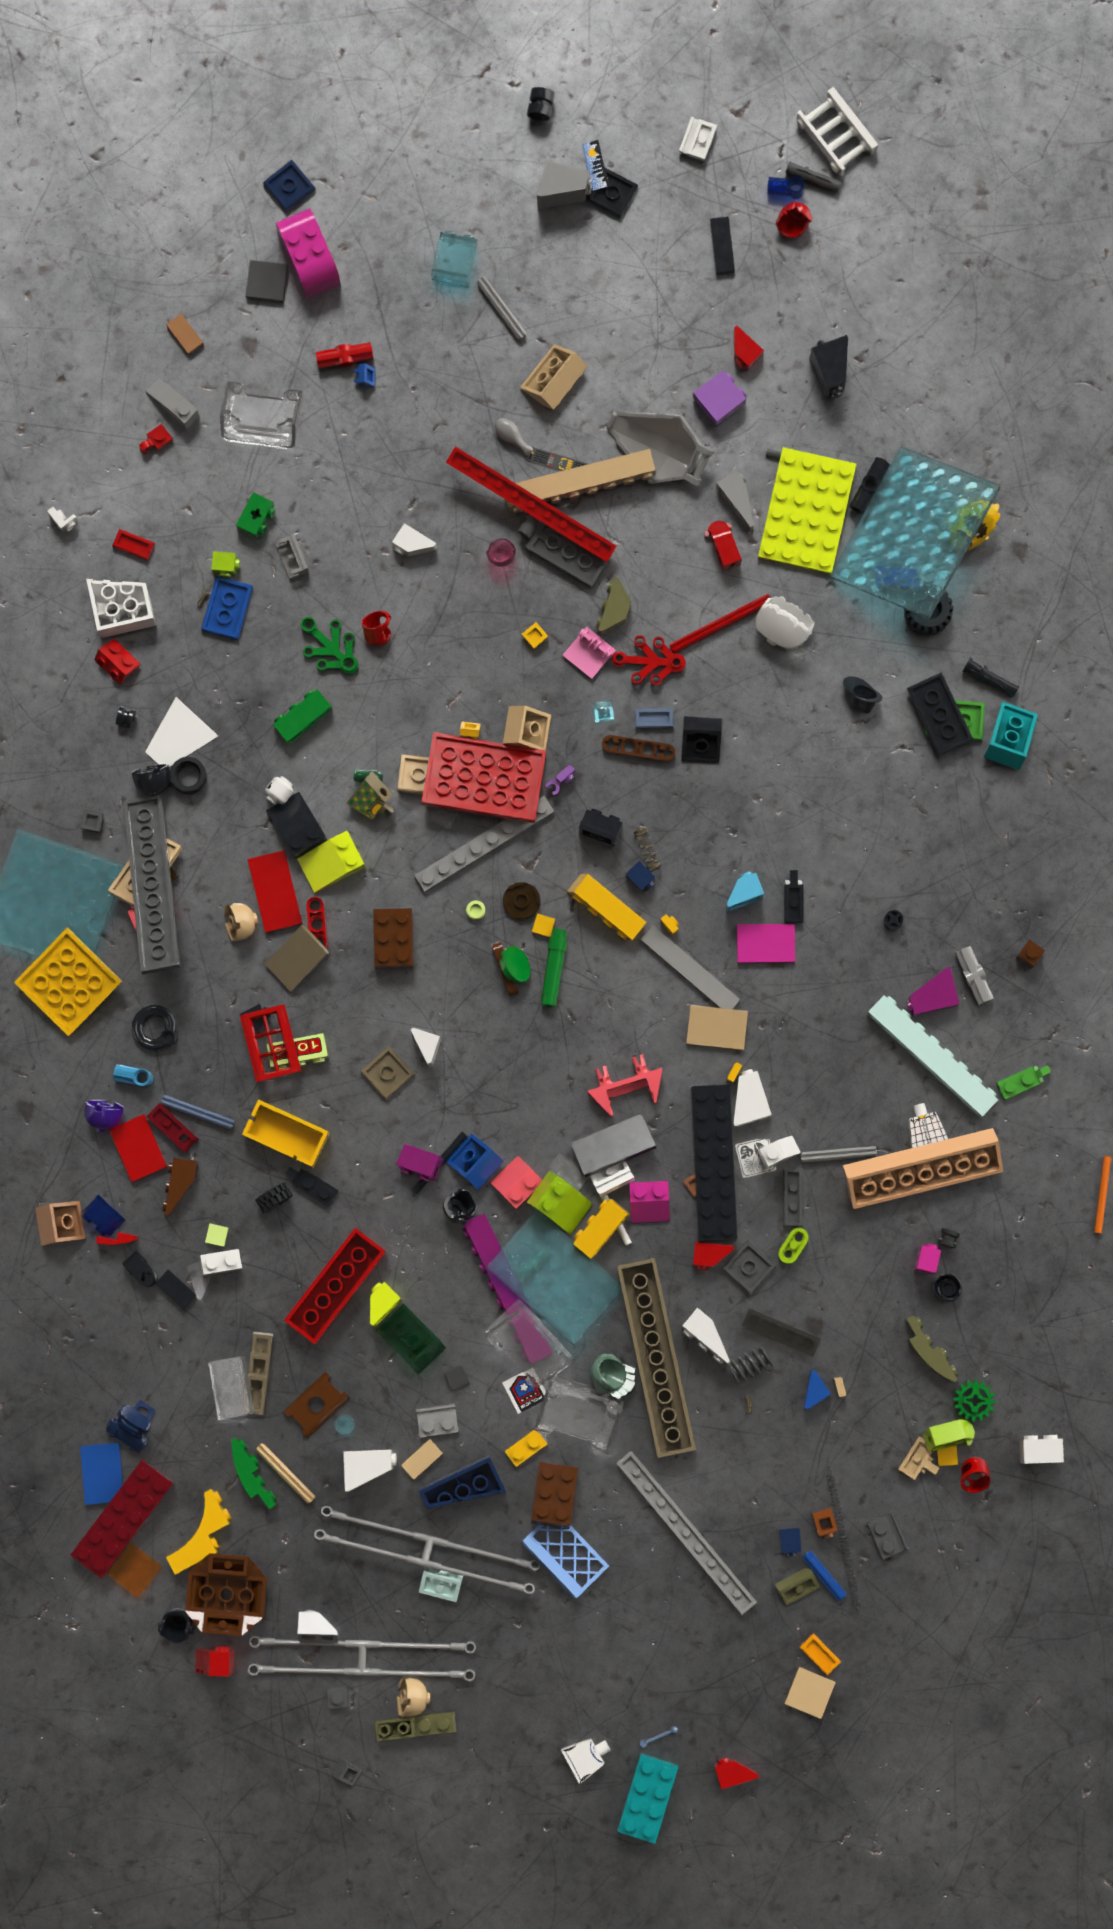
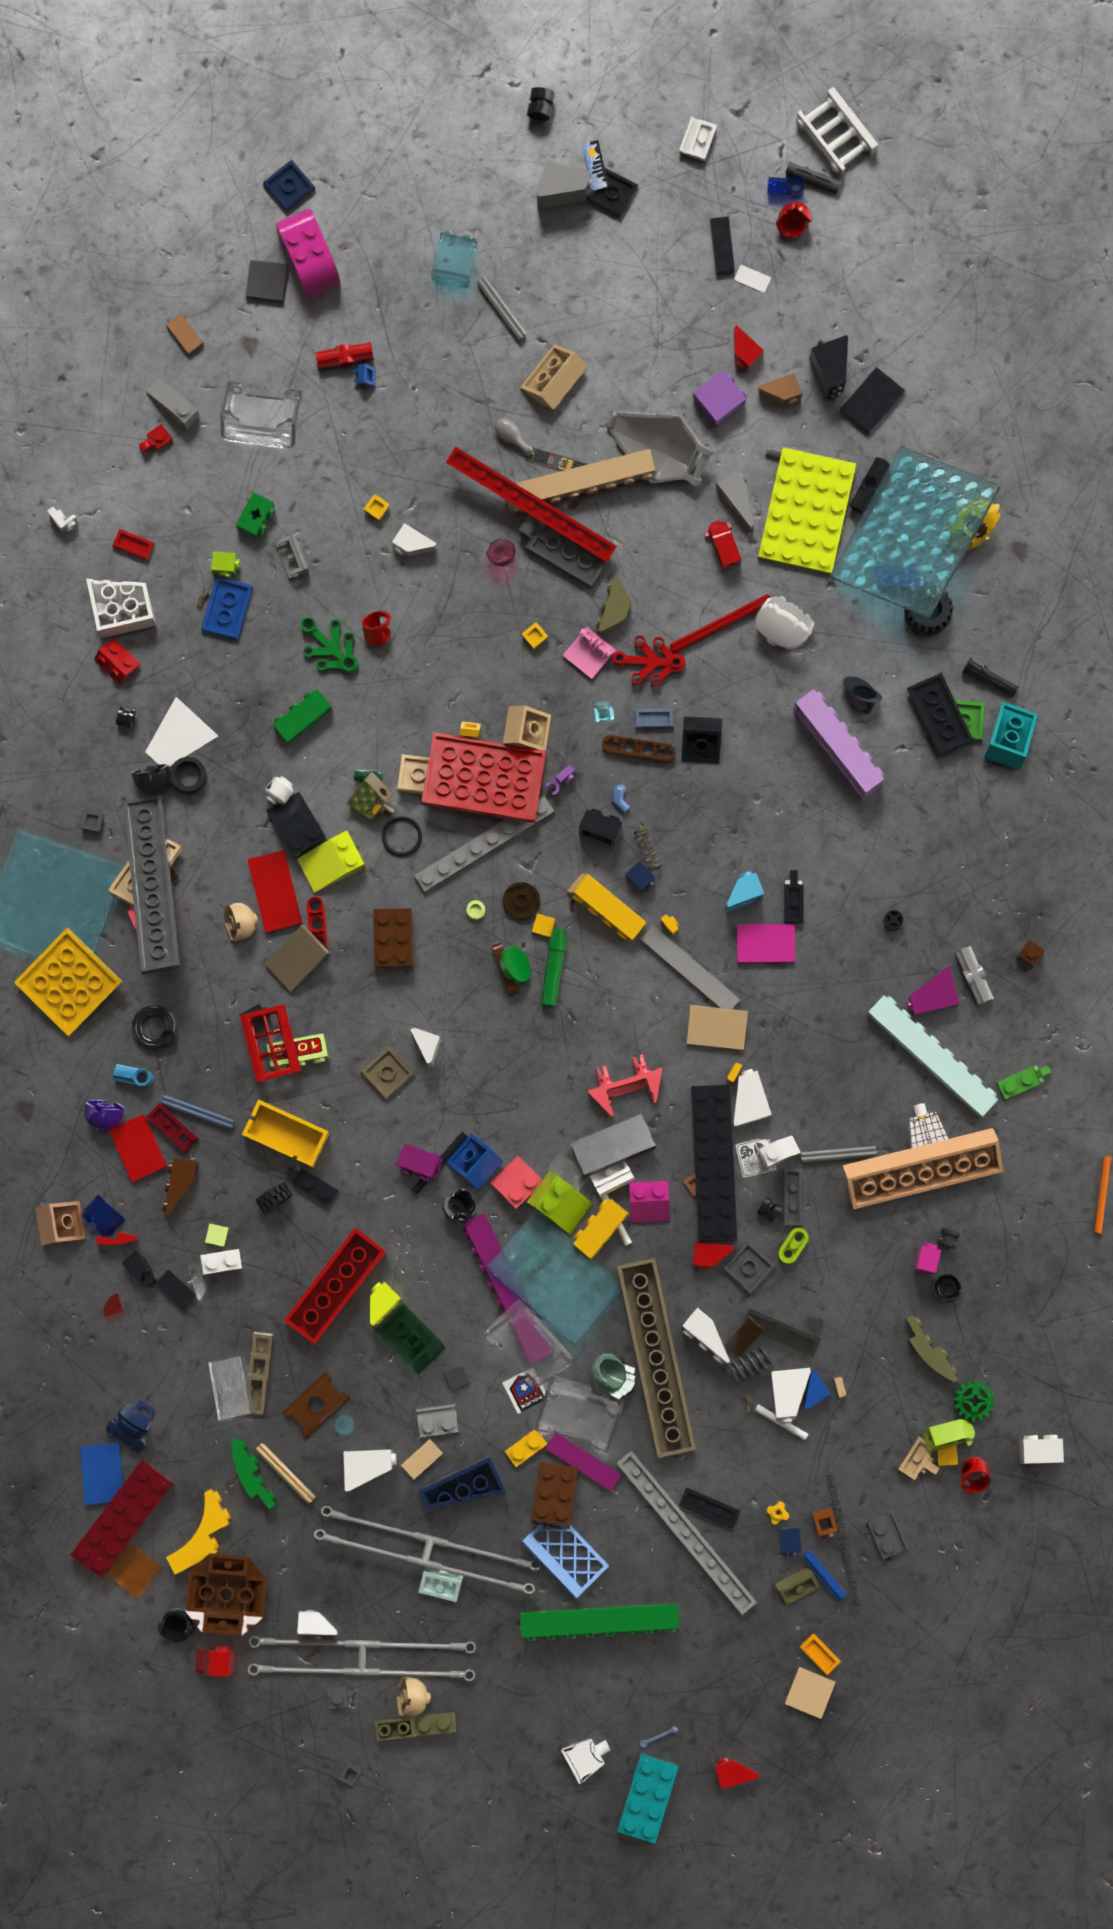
none -> clear red tile [104,1293,124,1317]
none -> yellow plate [364,494,390,521]
none -> black tyre [382,816,422,856]
none -> green brick [520,1603,679,1641]
none -> magenta tile [545,1433,621,1491]
none -> medium blue arm [612,784,630,814]
none -> black tile [679,1487,741,1528]
none -> dark brown tile [725,1316,765,1357]
none -> white sticker [734,265,771,293]
none -> white bar [754,1404,808,1441]
none -> black wheel [757,1196,783,1223]
none -> medium nougat slope [758,373,802,405]
none -> yellow plate [767,1502,789,1524]
none -> white slope [771,1368,811,1424]
none -> lavender brick [794,689,884,799]
none -> black tile [840,367,905,434]

